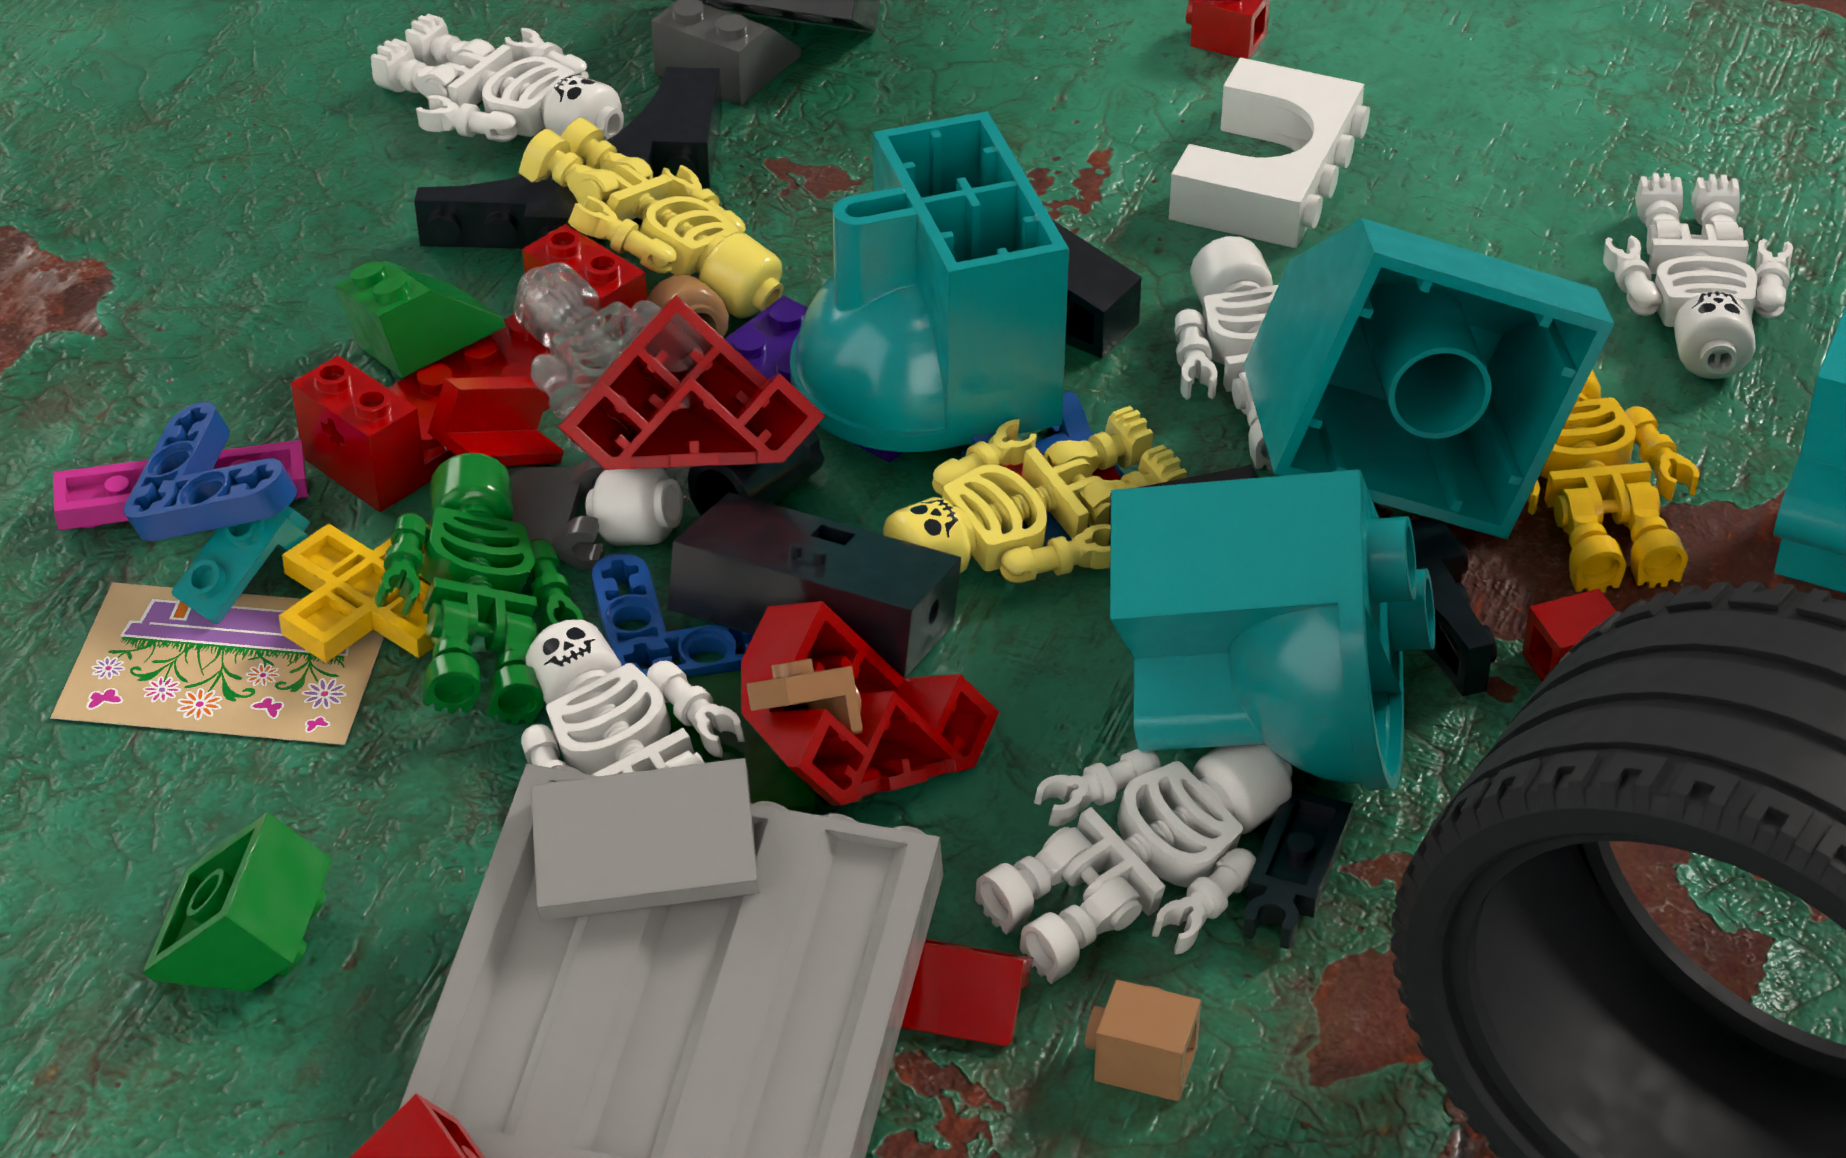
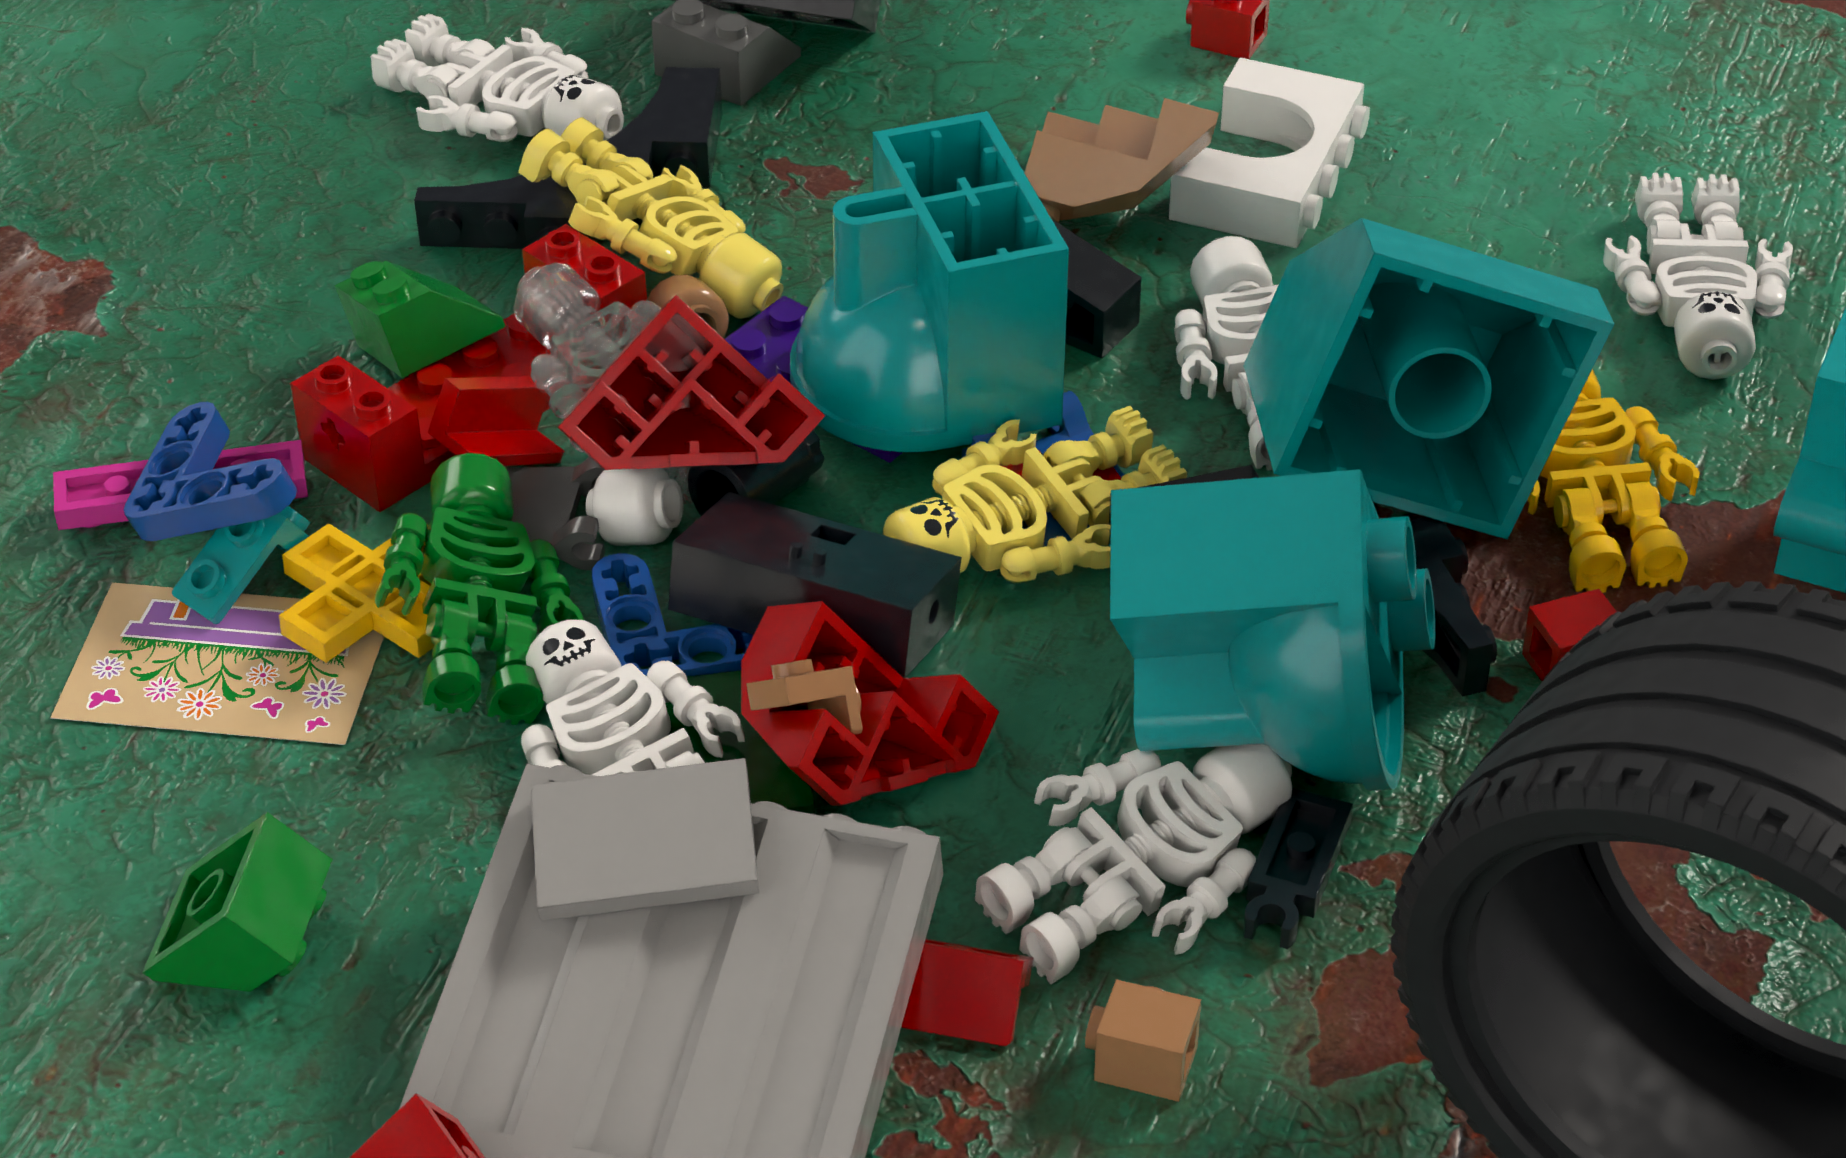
none -> medium nougat brick [1025,98,1219,223]

